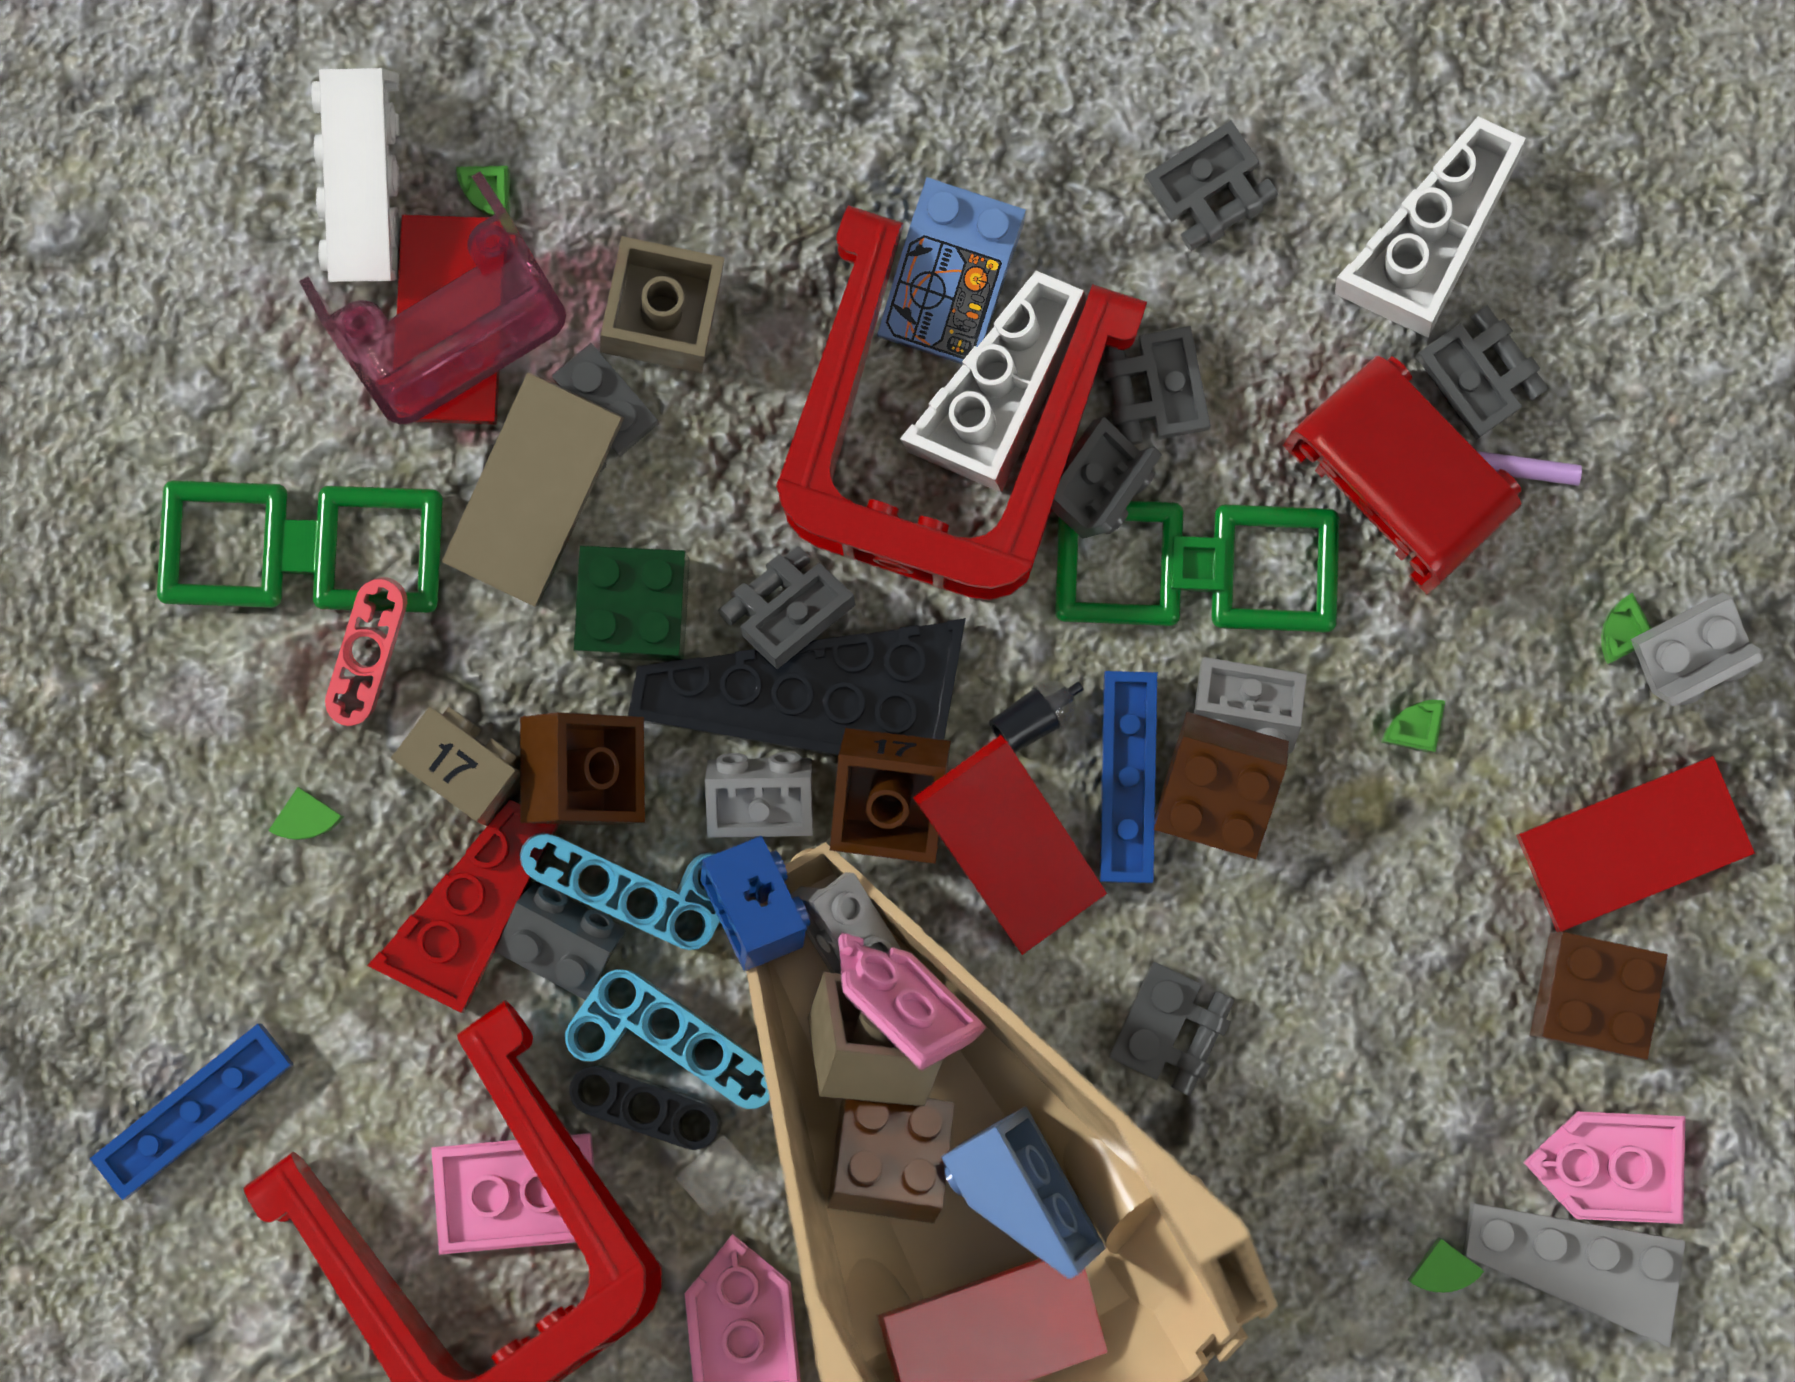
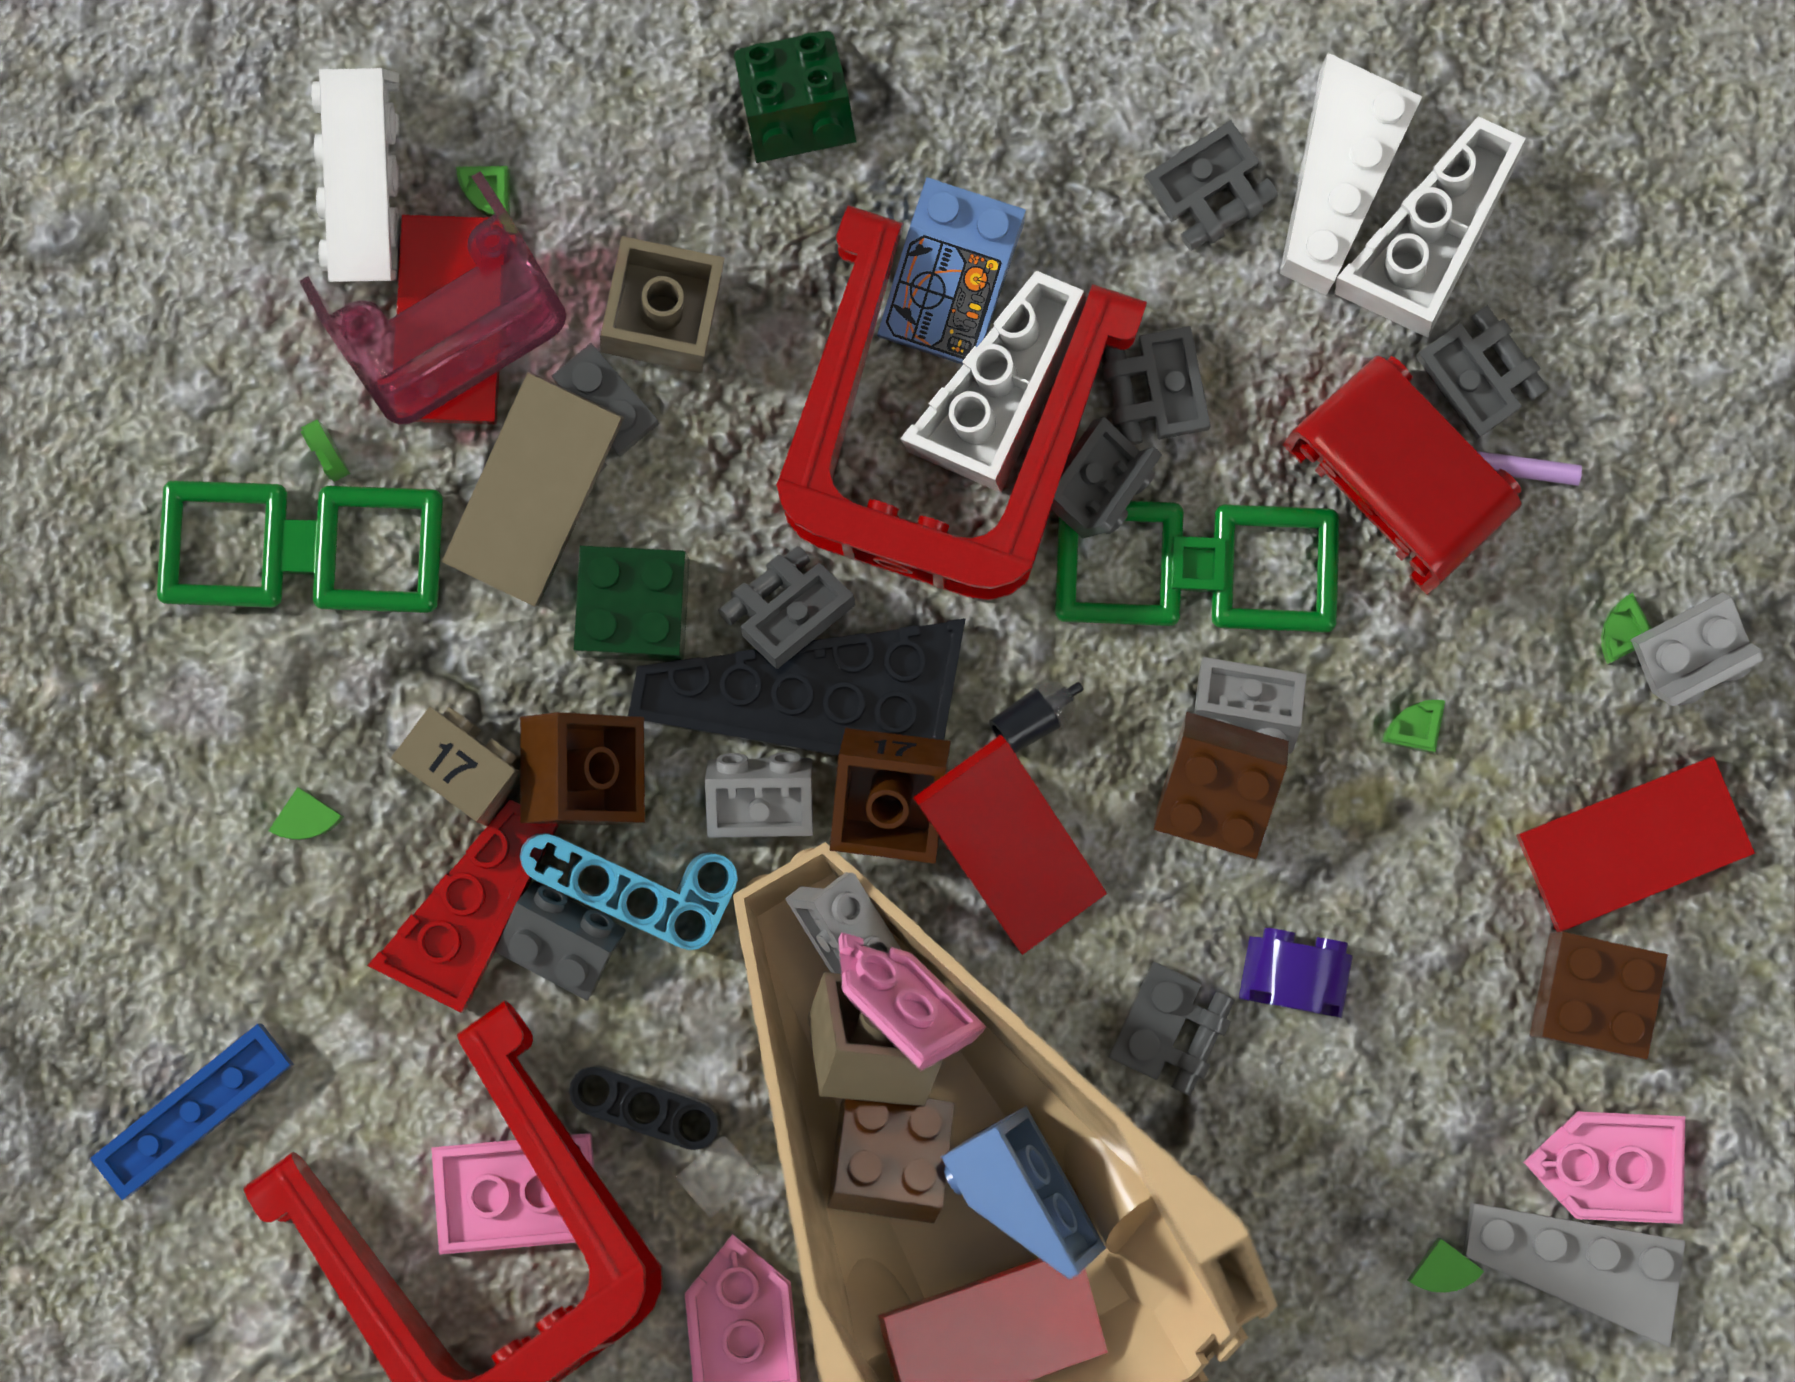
coral beam [325,577,407,726] -> none
medium azure beam [565,970,770,1109] -> none
blue brick [700,836,810,972] -> none
blue plate [1099,671,1158,884] -> none
none -> bright green tile [301,419,350,482]
none -> dark green bracket [734,31,857,163]
none -> dark purple cylinder [1238,927,1353,1018]
none -> white wedge [1280,53,1422,295]

